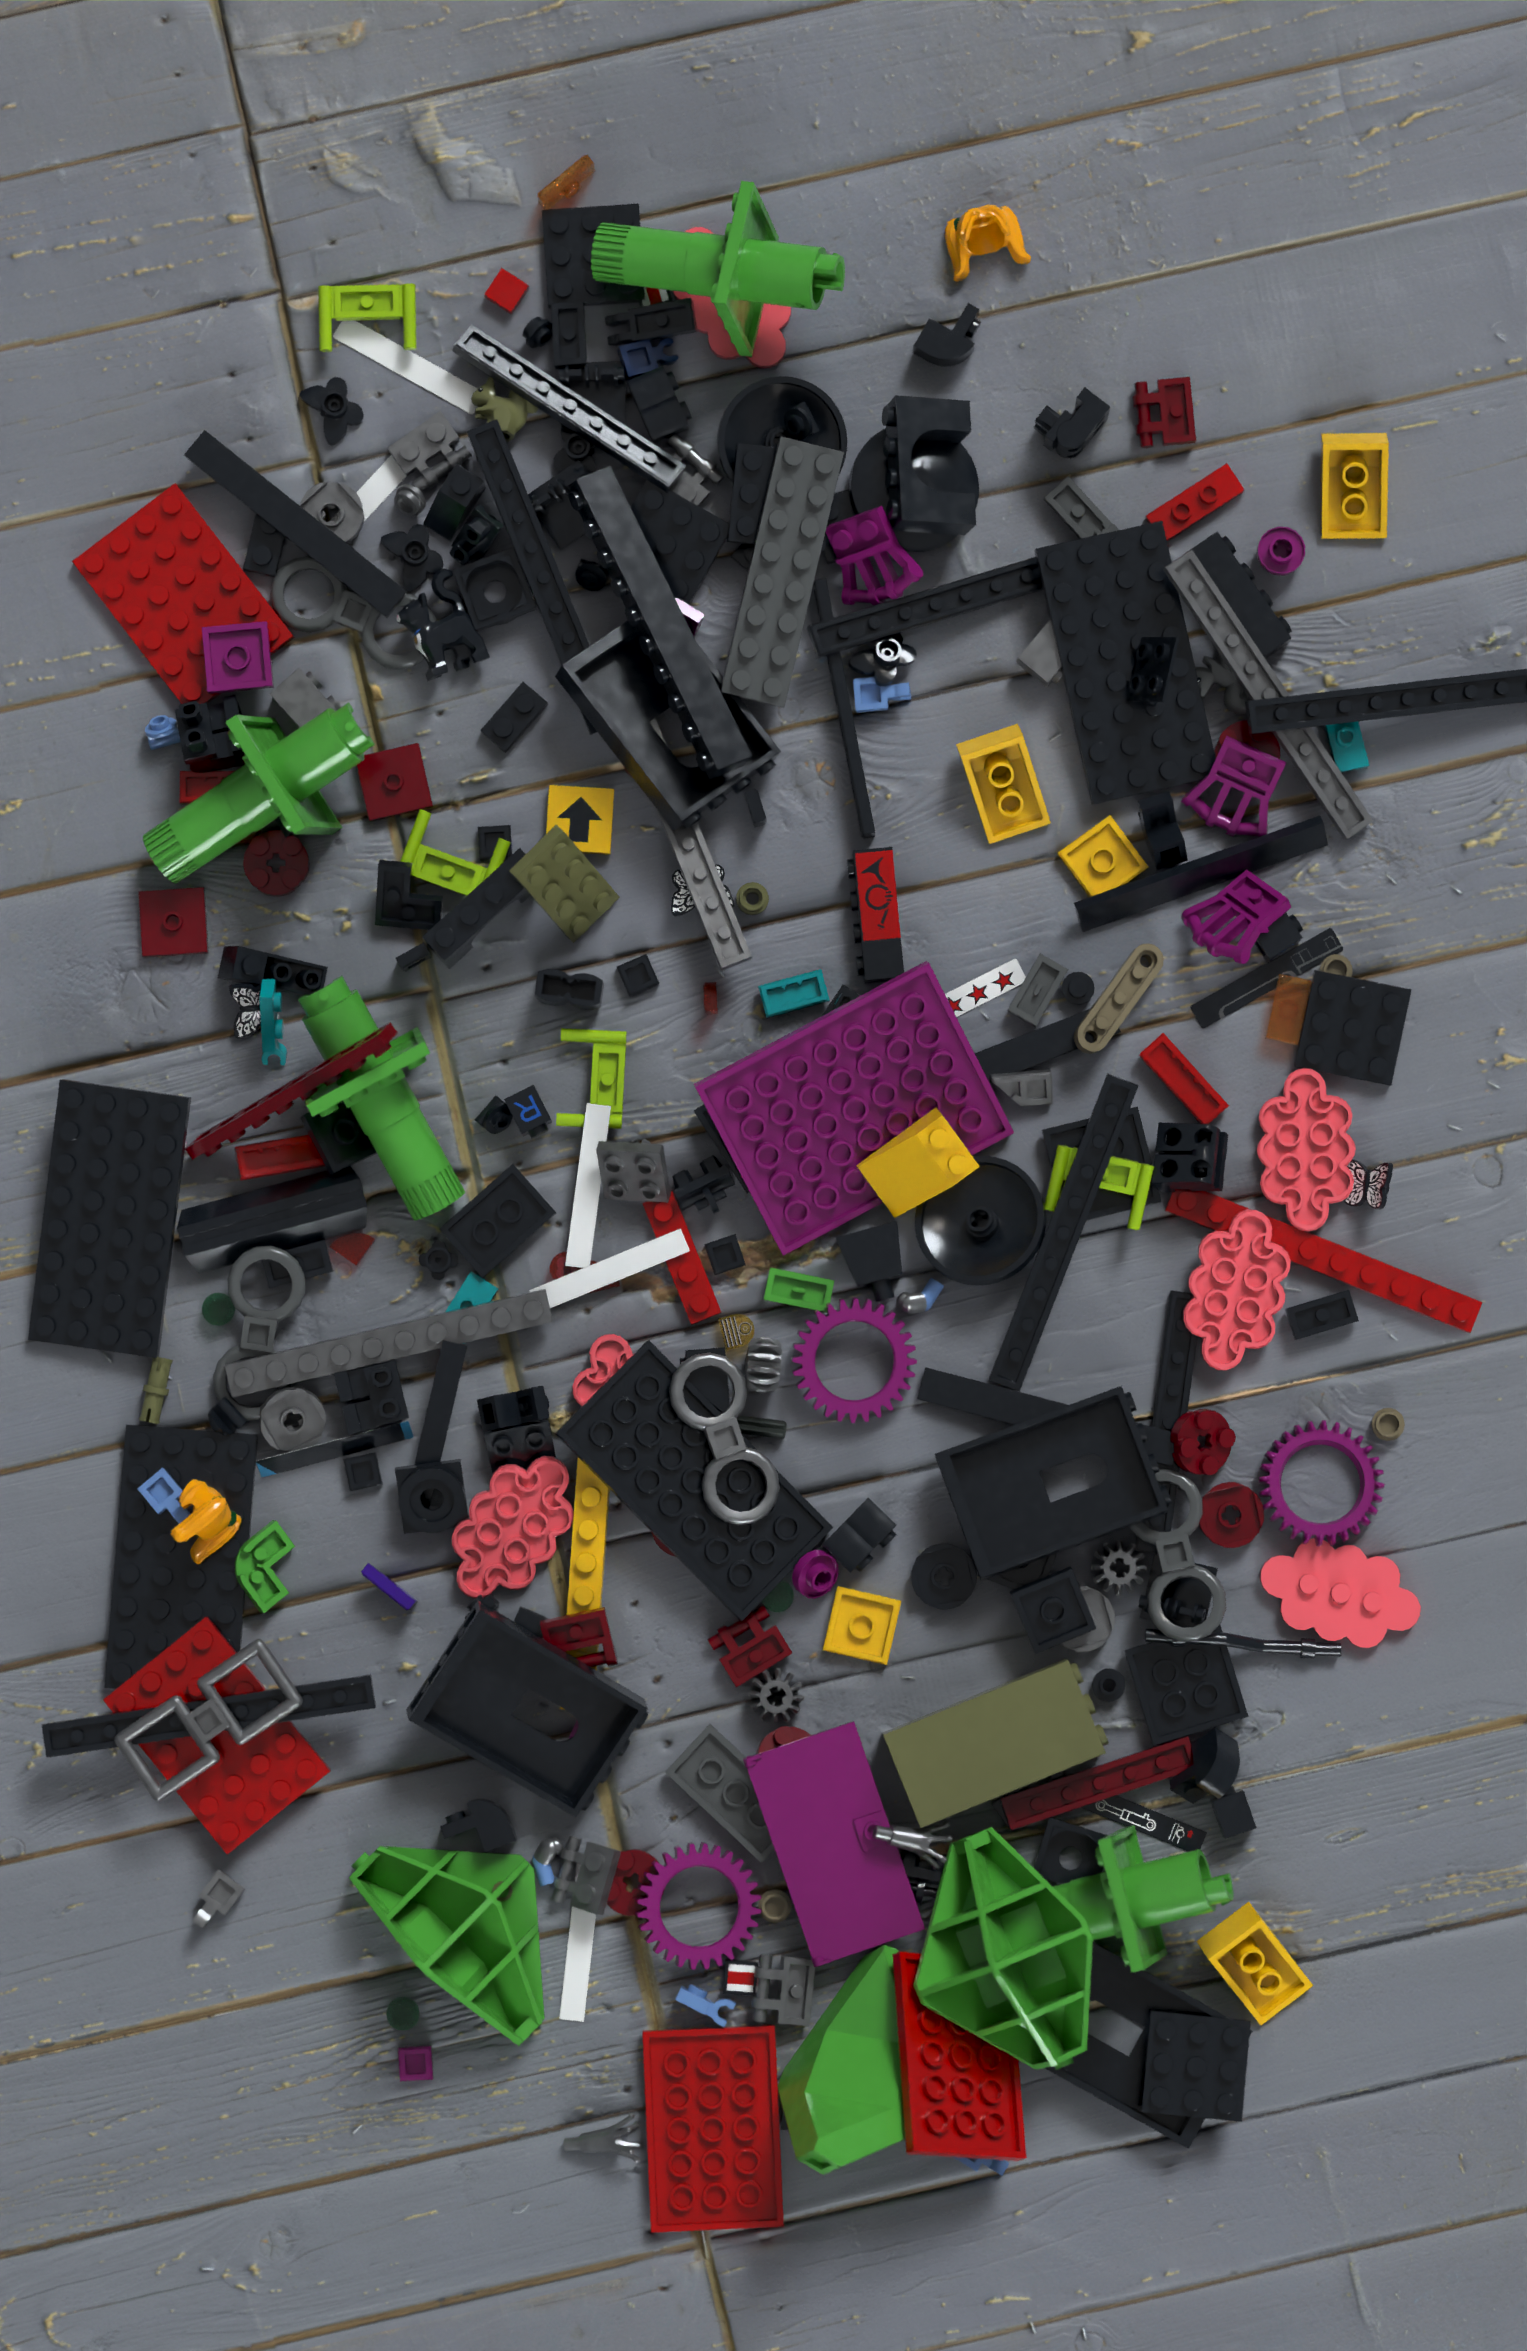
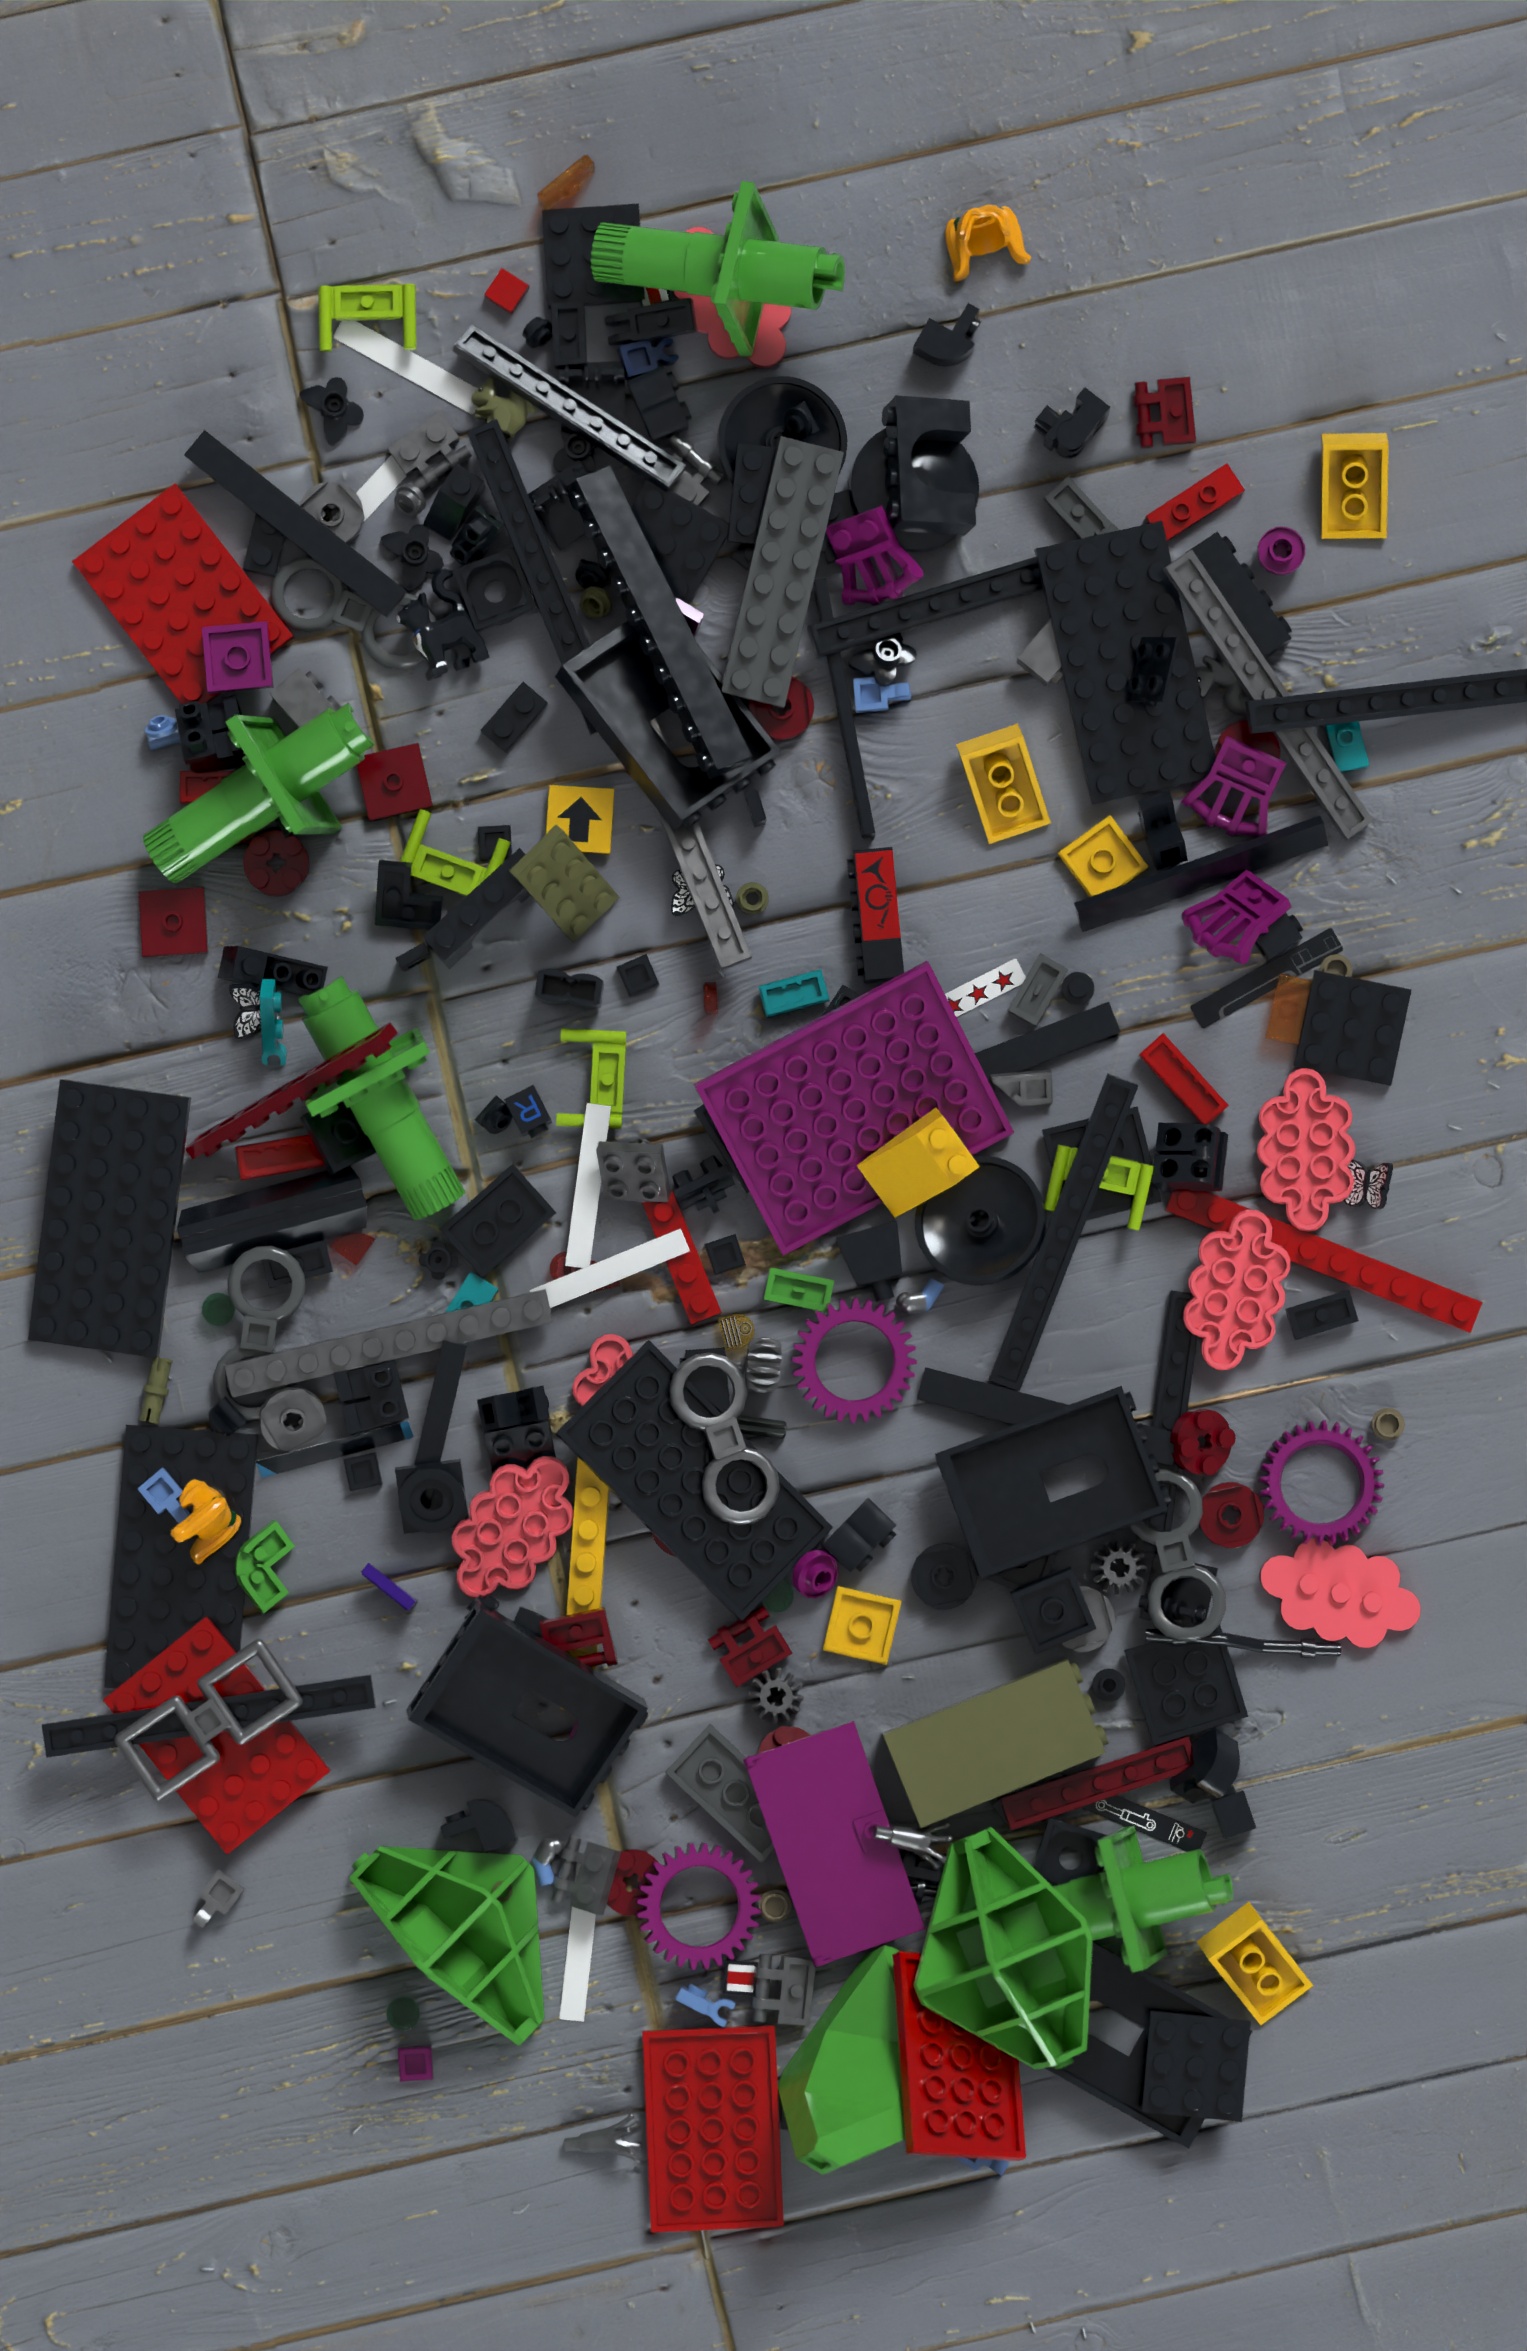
dark tan plate [1074,944,1164,1054] -> none
none -> olive plate [580,586,612,618]
none -> dark red plate [749,676,814,741]

